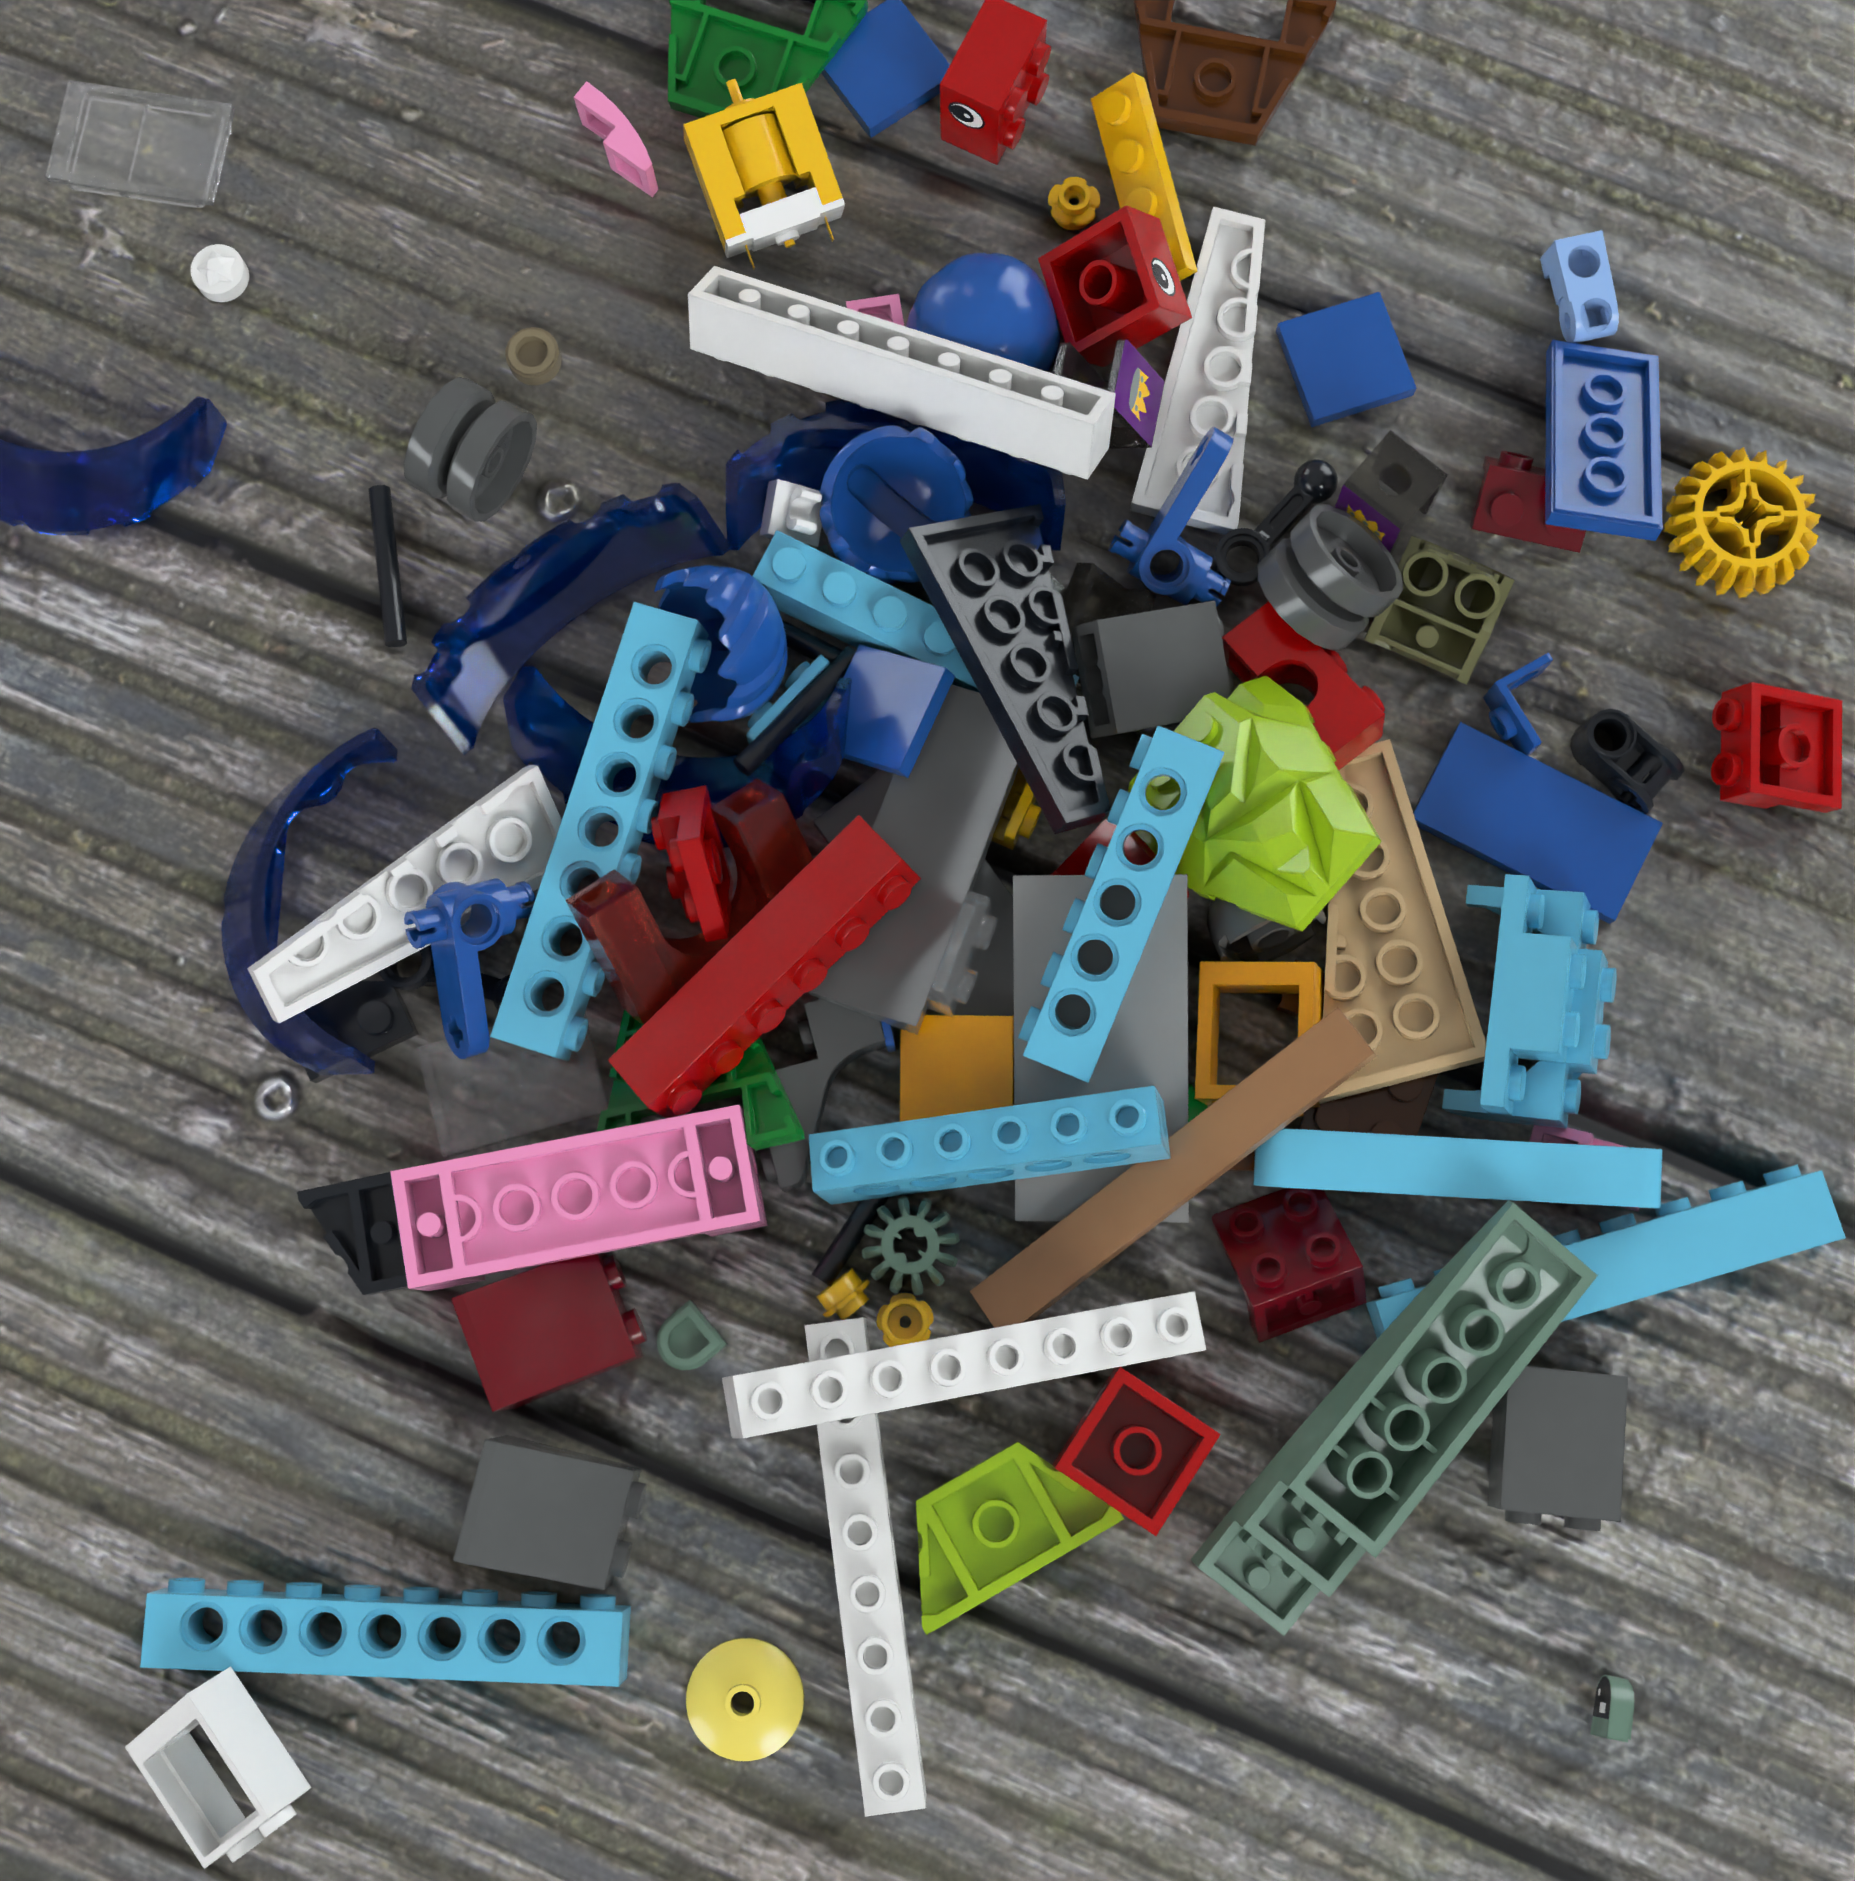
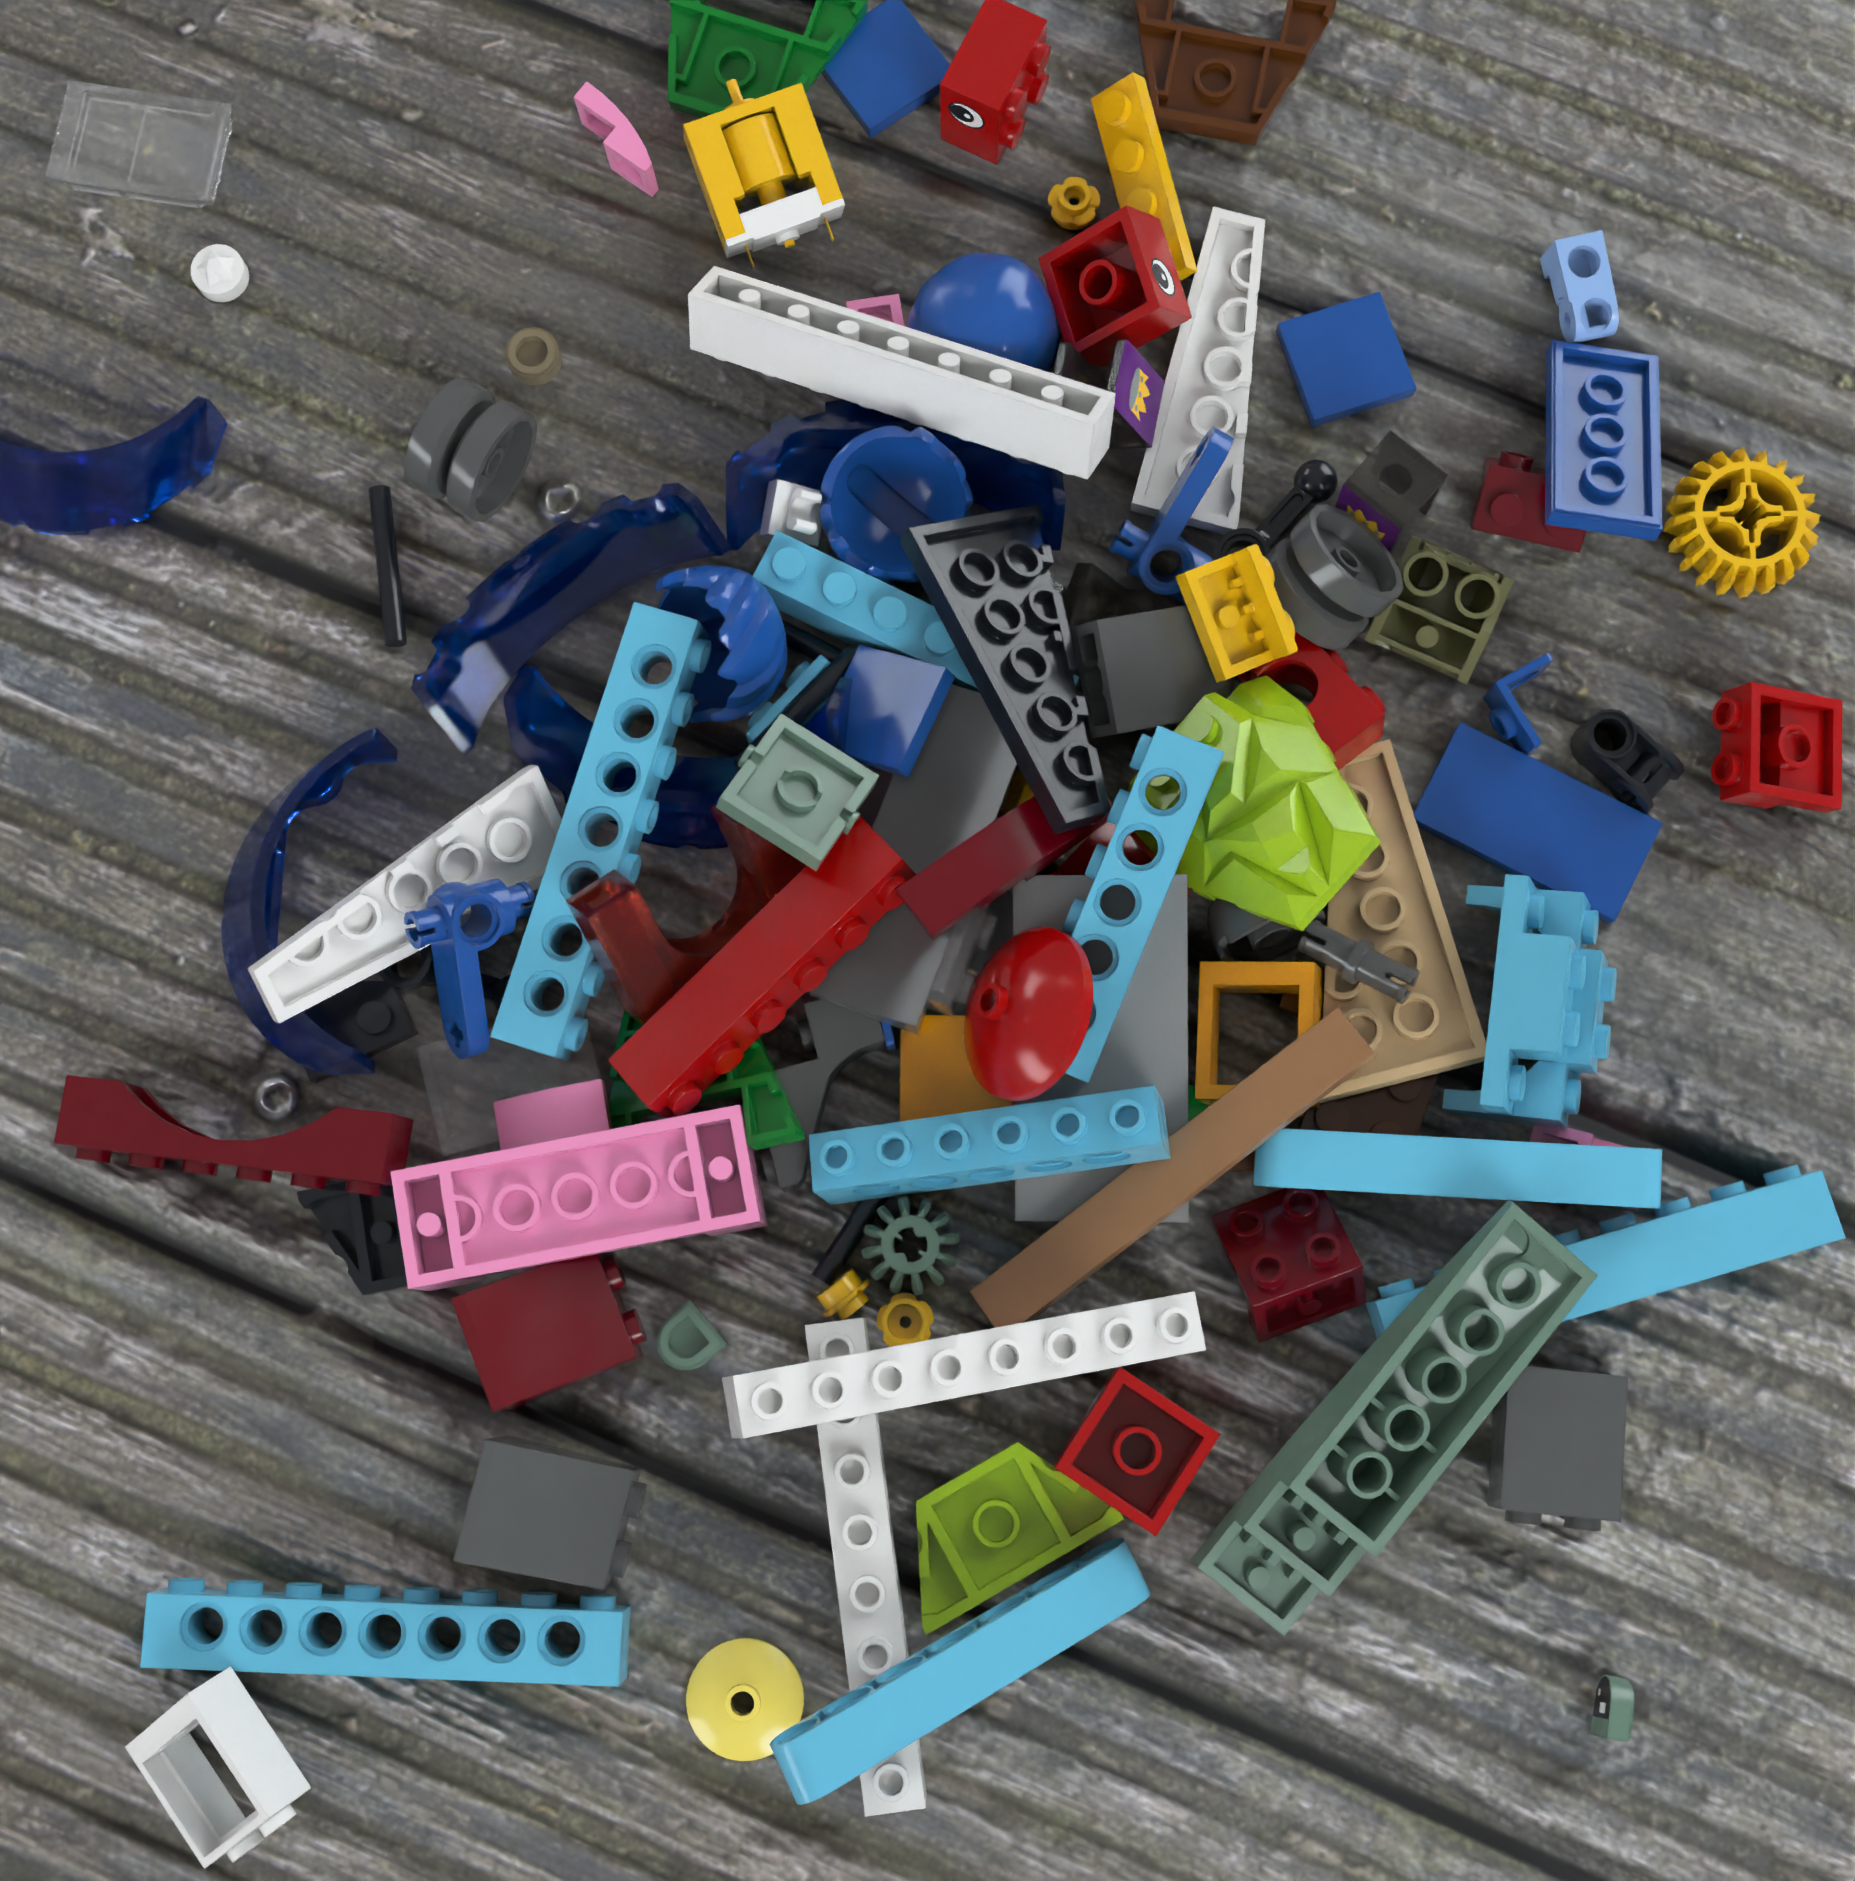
red plate [651,785,734,942] -> none
none -> dark red arch [54,1075,414,1197]
none -> bright pink slope [493,1079,612,1150]
none -> sand green plate [716,713,879,871]
none -> medium azure beam [769,1538,1151,1805]
none -> dark red slope [896,796,1113,940]
none -> red dish [964,927,1093,1101]
none -> yellow bracket [1175,544,1298,683]
none -> dark grey pin [1298,919,1419,1004]

